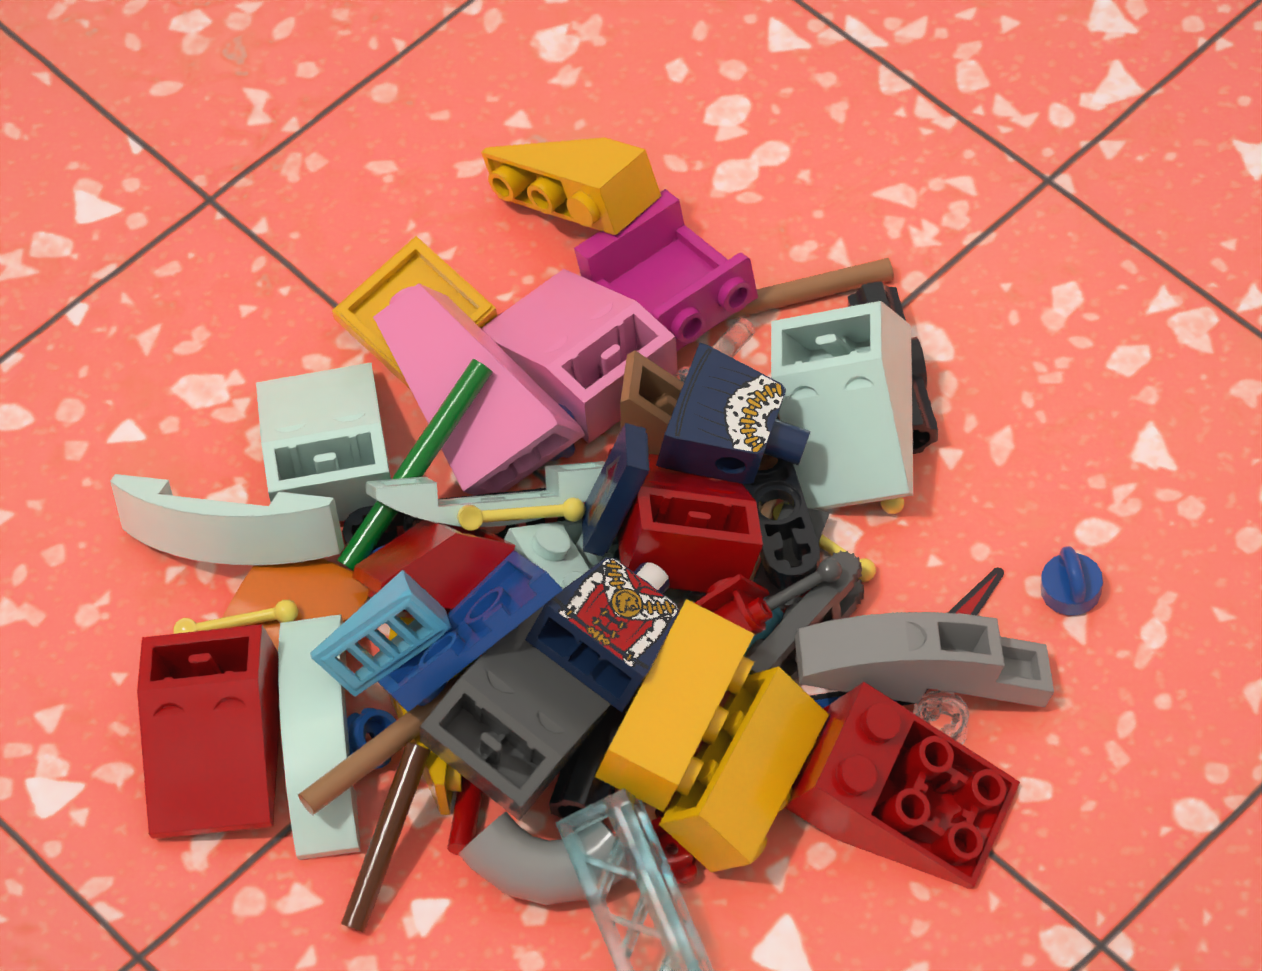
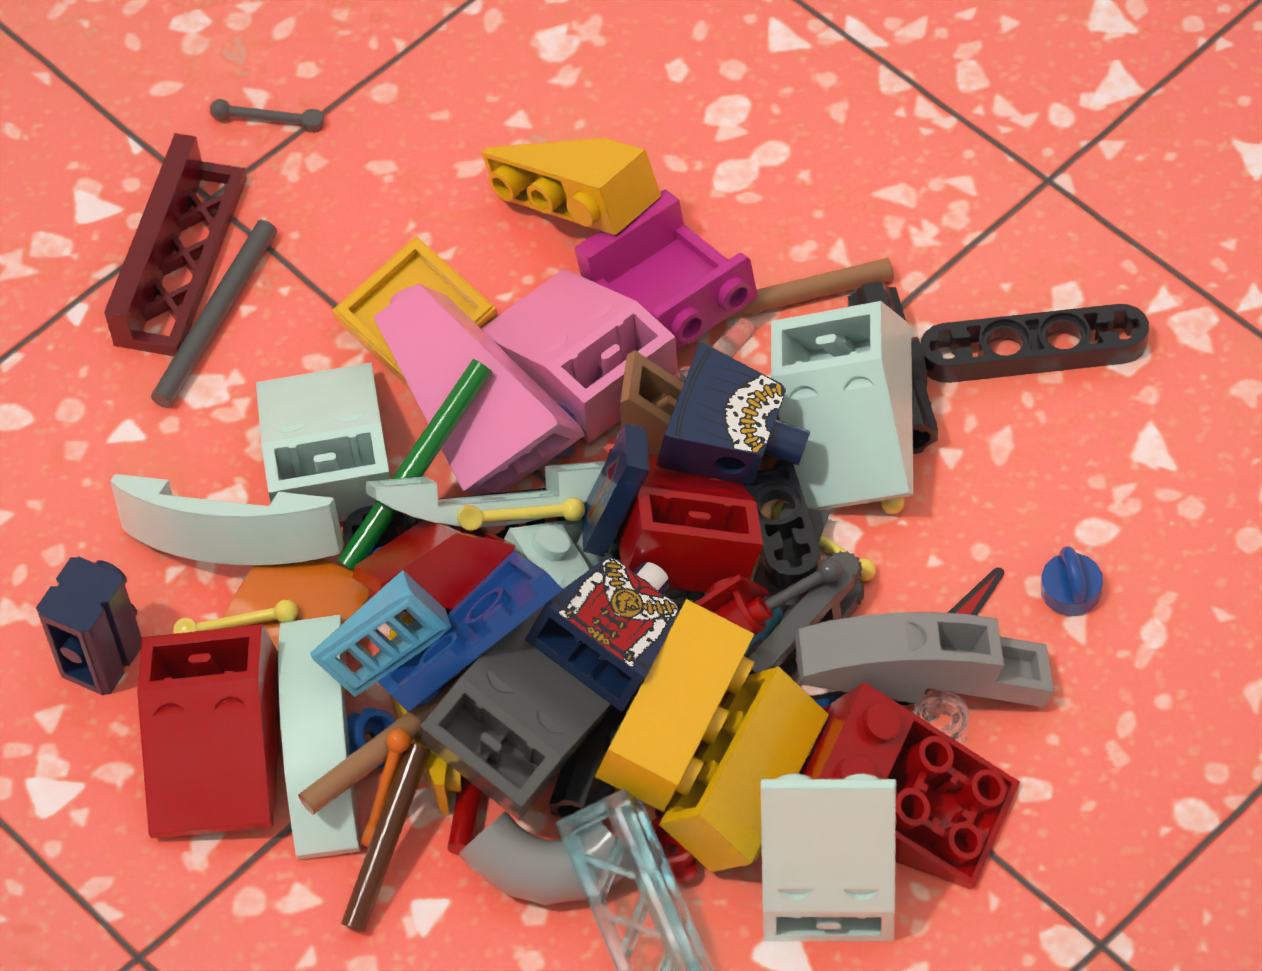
none -> dark blue brick [36,556,142,696]
none -> dark red fence [104,133,247,357]
none -> dark grey bar [150,219,277,408]
none -> dark grey hinge [209,99,324,133]
none -> orange hinge [361,728,411,847]
none -> light aqua slope [761,774,896,942]
none -> black beam [921,304,1149,383]

